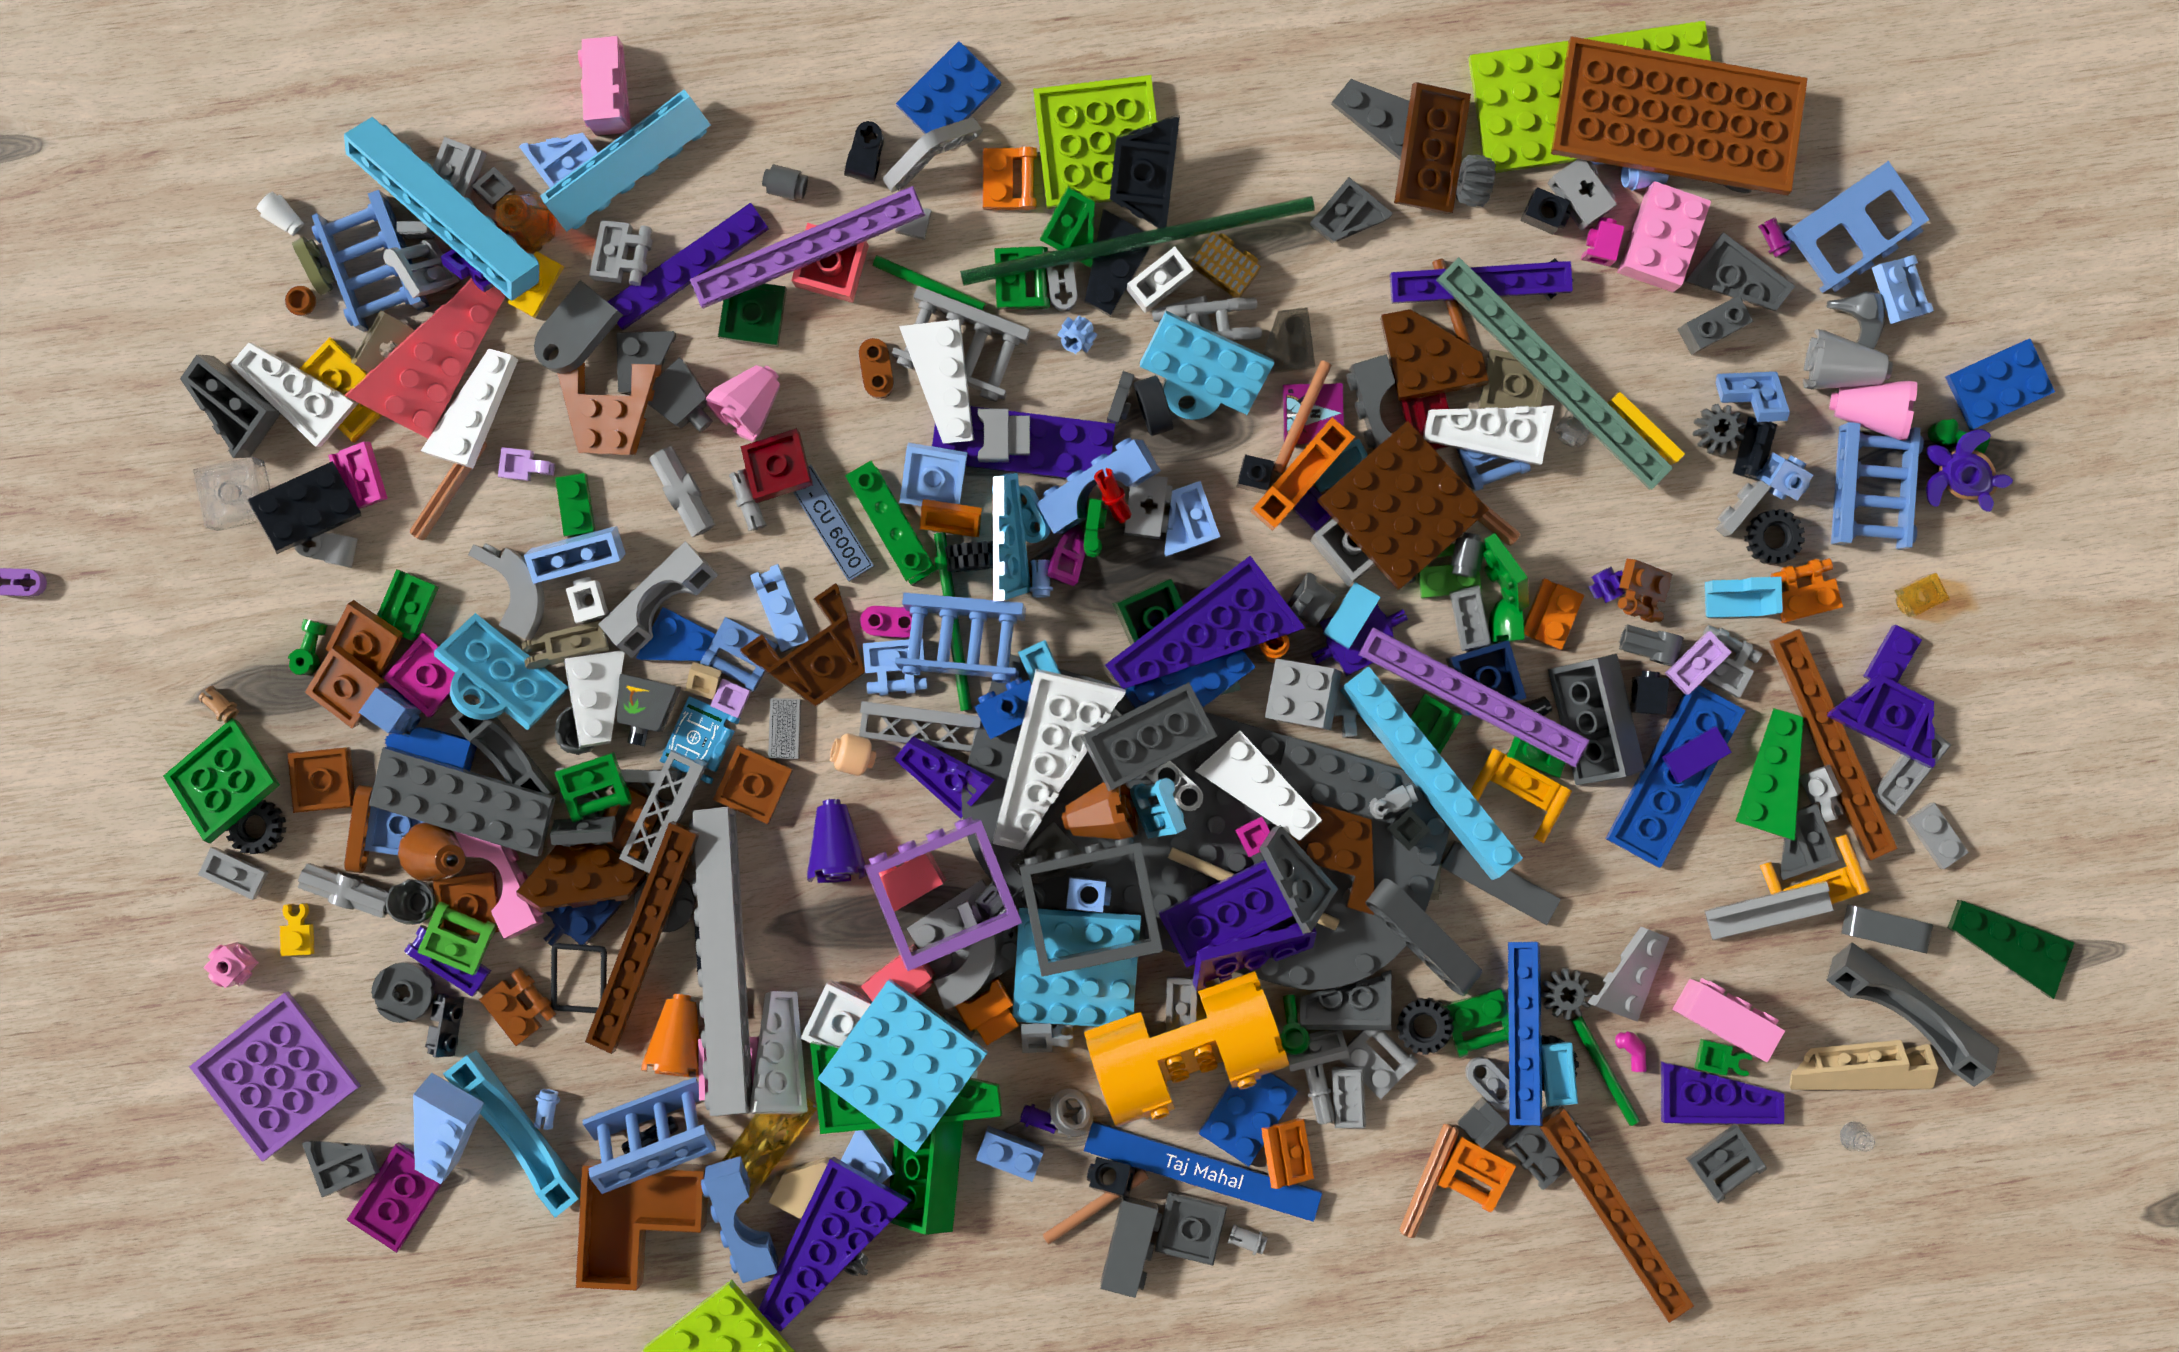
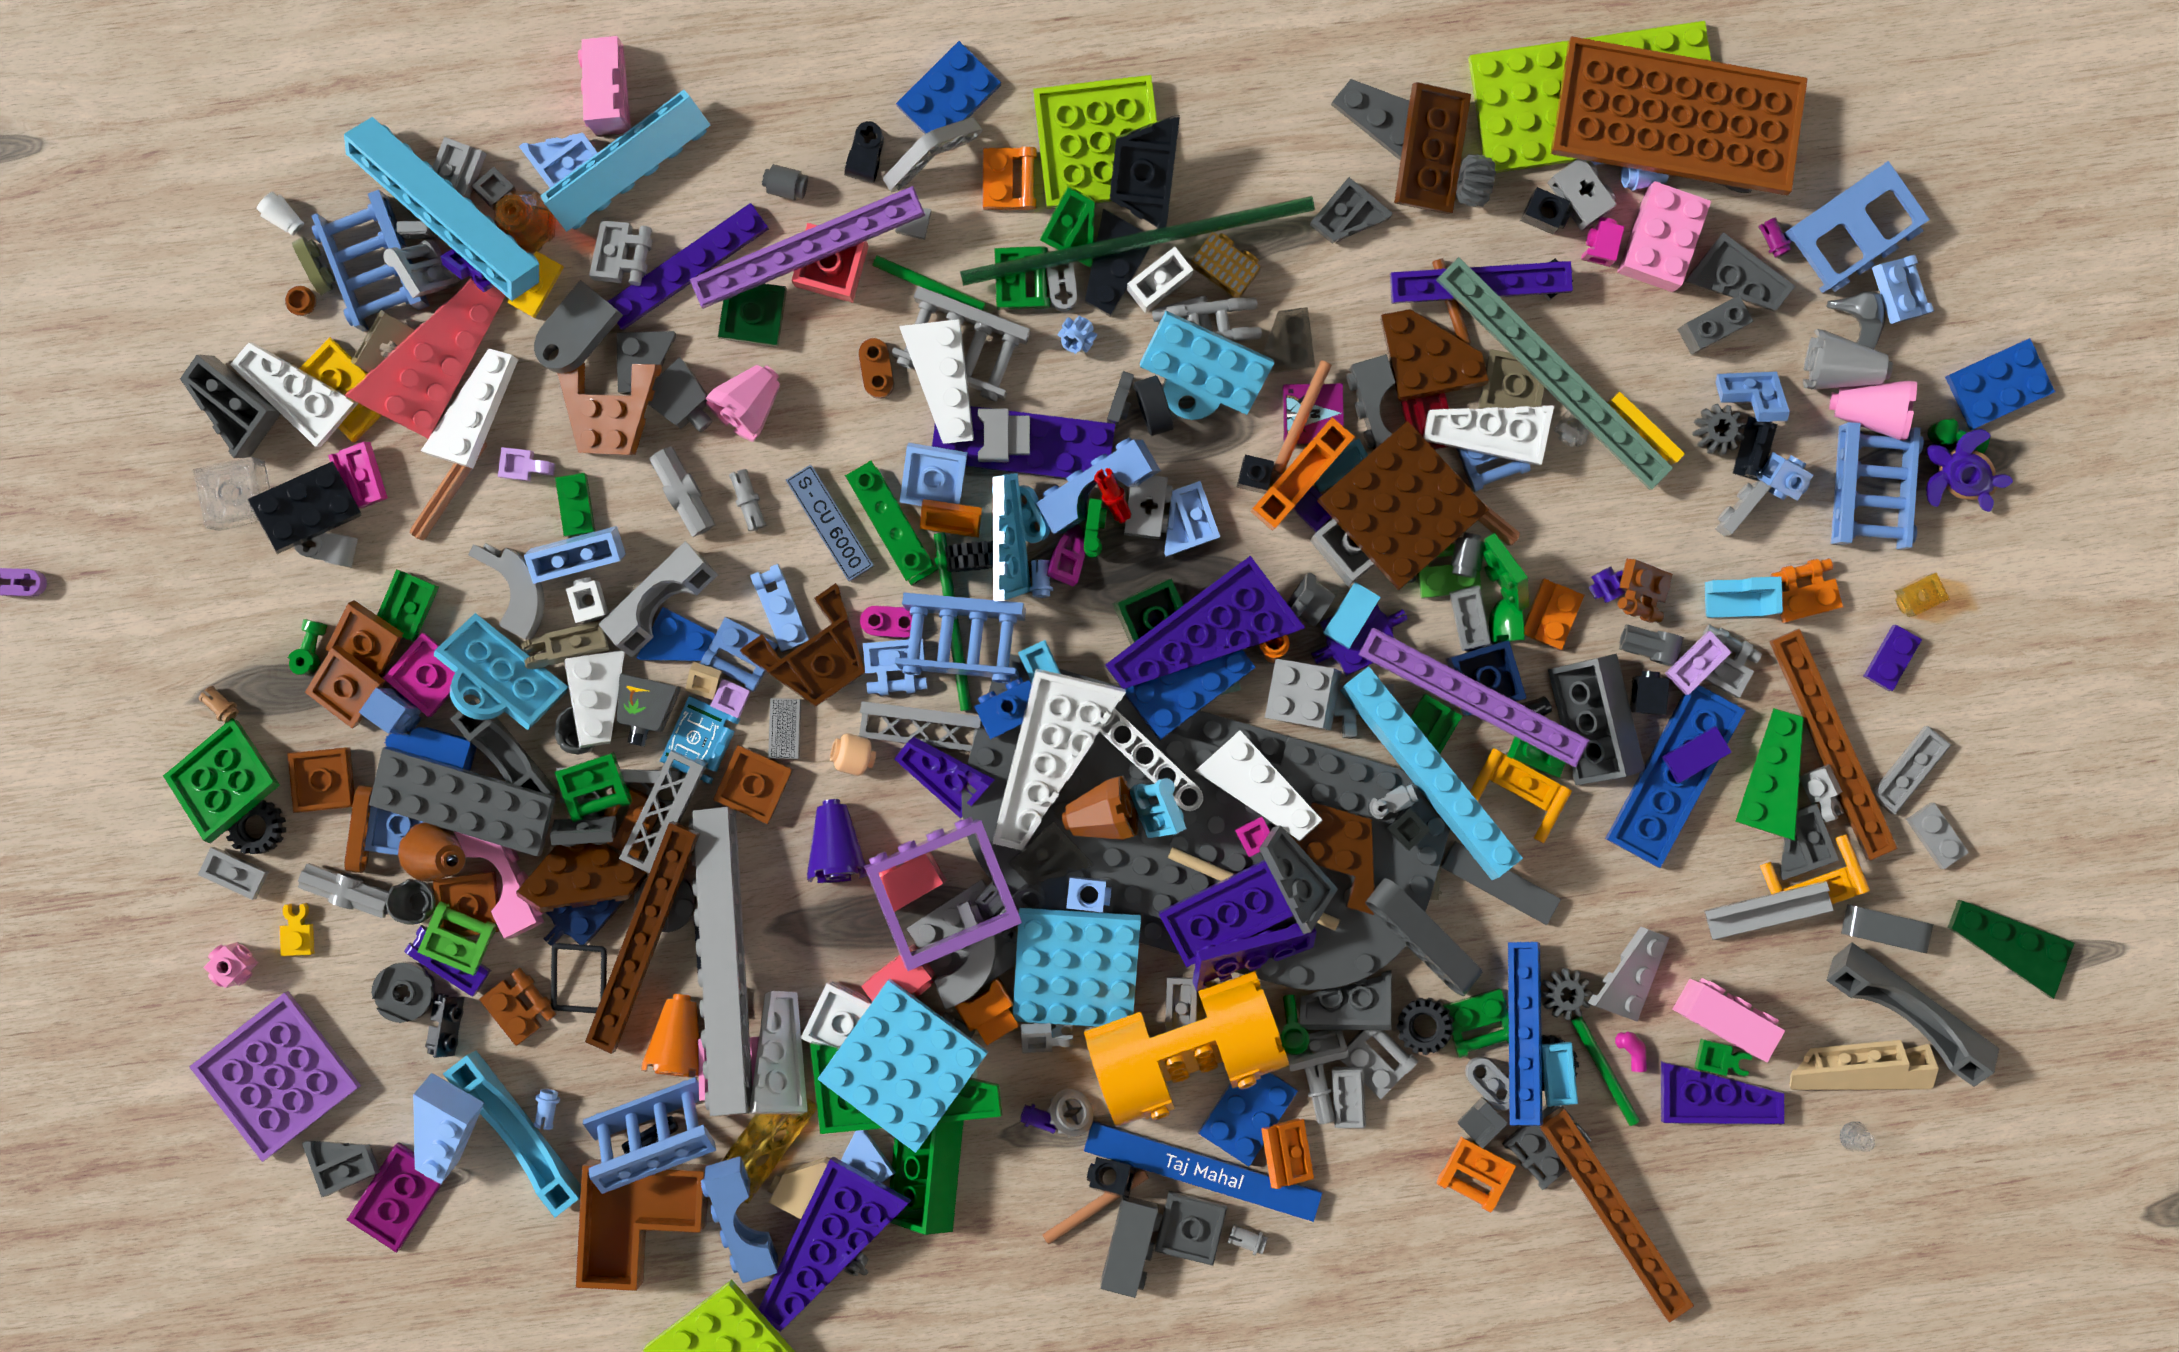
dark red plate [740,428,813,503] -> none
medium blue brick [976,1126,1044,1182] -> none
dark grey window [1019,837,1163,977] -> none
dark grey plate [1081,683,1217,791] -> none
nougat axle [1399,1124,1459,1238] -> none
dark grey plate [1686,1124,1767,1203] -> none
black tyre [1744,509,1805,565] -> none
dark purple wing [1827,675,1935,768] -> none

